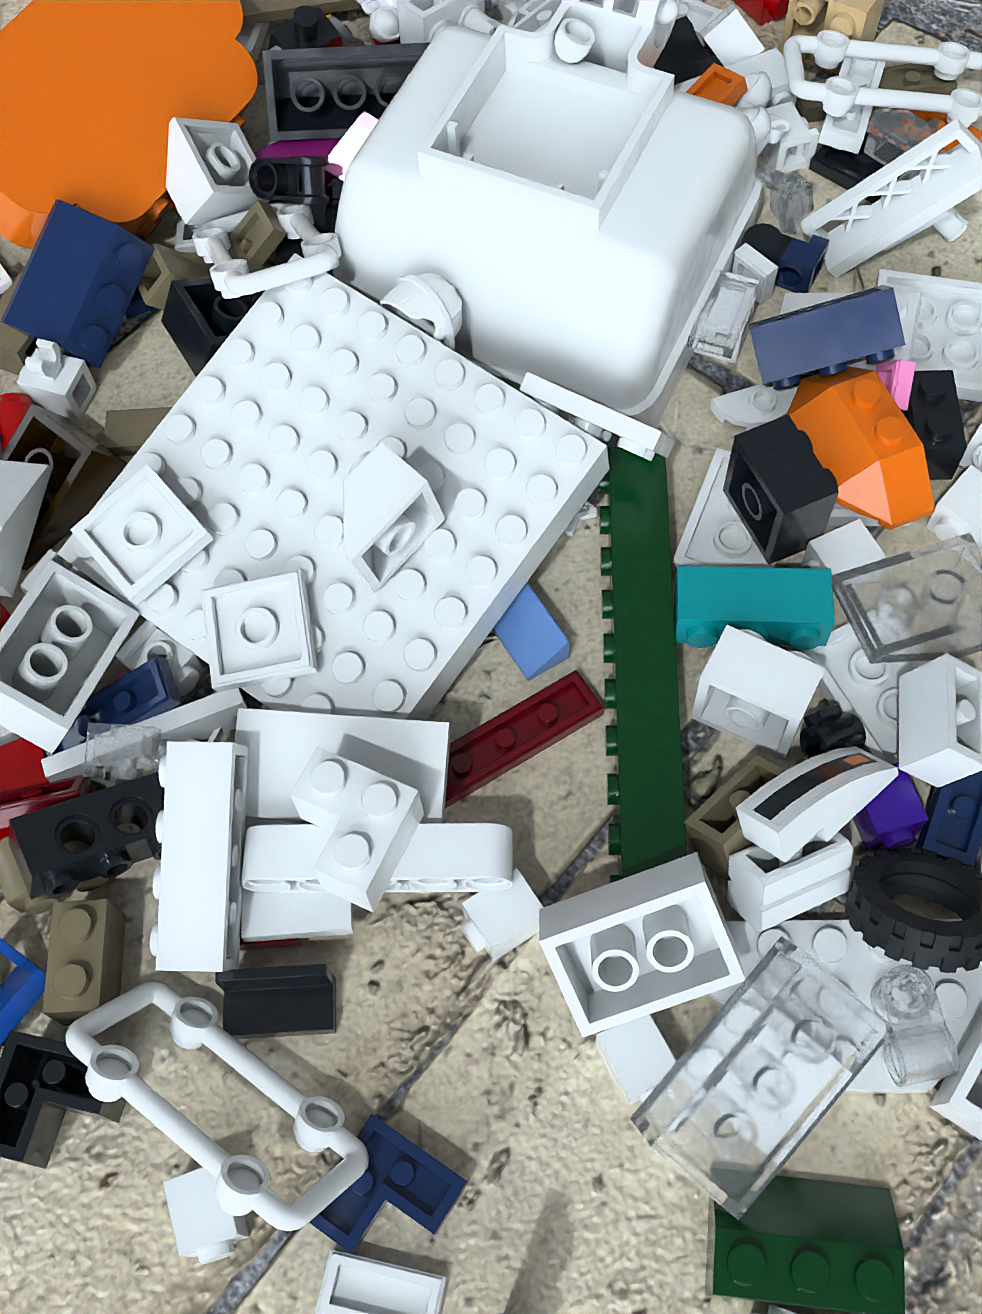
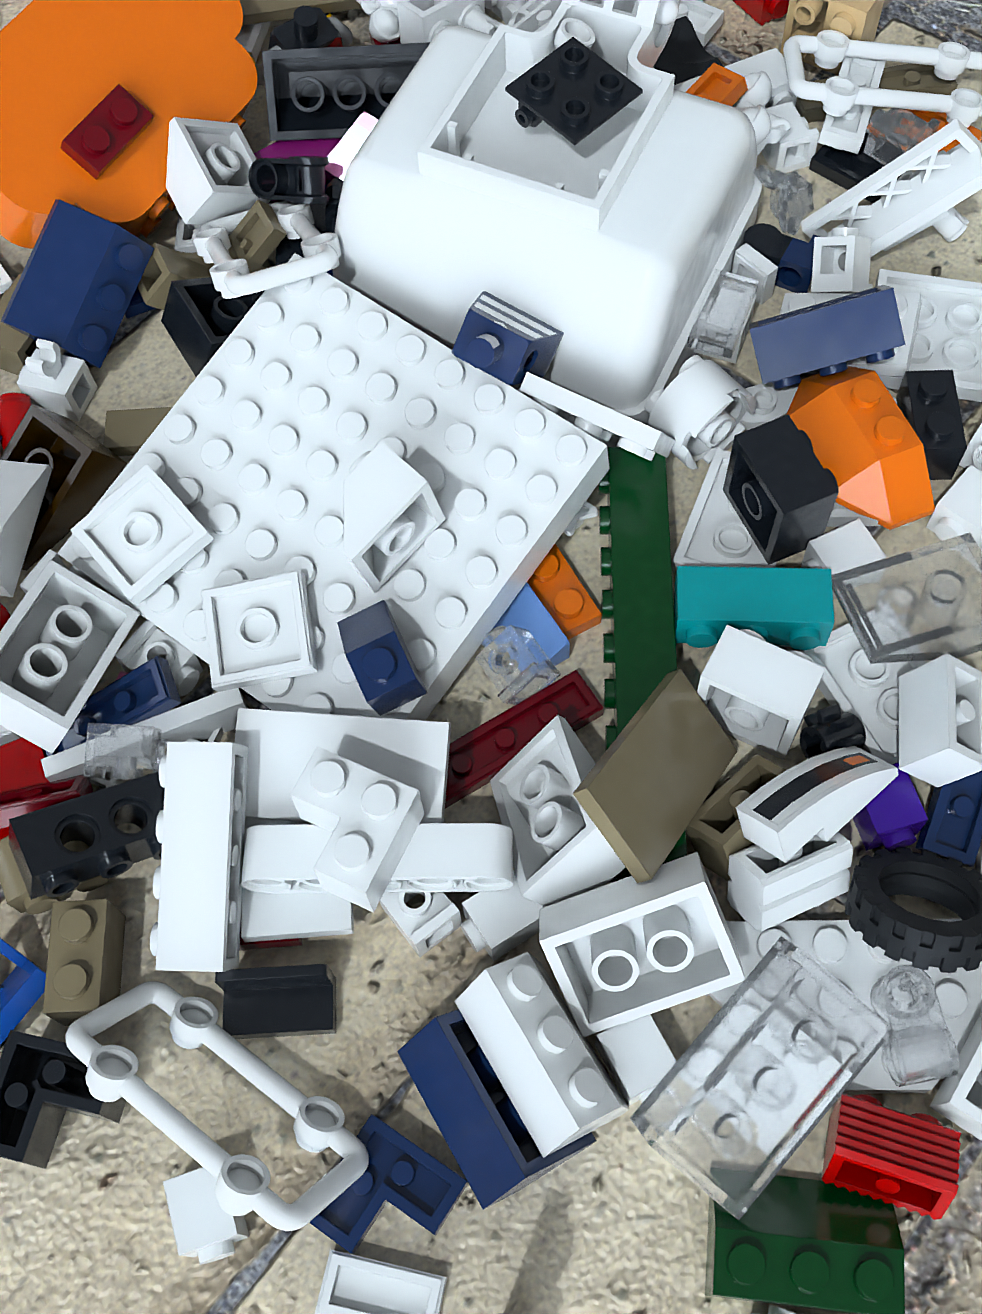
white piece [380,273,462,352] -> none
white brick [700,3,765,67] -> none
bright pink tile [875,360,916,411] -> none
none -> dark red plate [60,84,154,180]
none -> dark blue slope [337,600,428,716]
none -> white brick [380,892,462,957]
none -> dark blue slope [397,1009,597,1210]
none -> dark blue torso [451,291,564,385]
none -> white slope [454,952,629,1158]
none -> clear brick [475,625,561,705]
none -> white slope [490,715,625,907]
none -> black hinge [505,37,643,145]
none -> orange plate [527,544,602,640]
none -> dark tan tile [573,669,737,883]
none -> white brick [644,355,756,469]
none -> white brick [811,227,873,293]
none -> red brick [821,1093,961,1220]

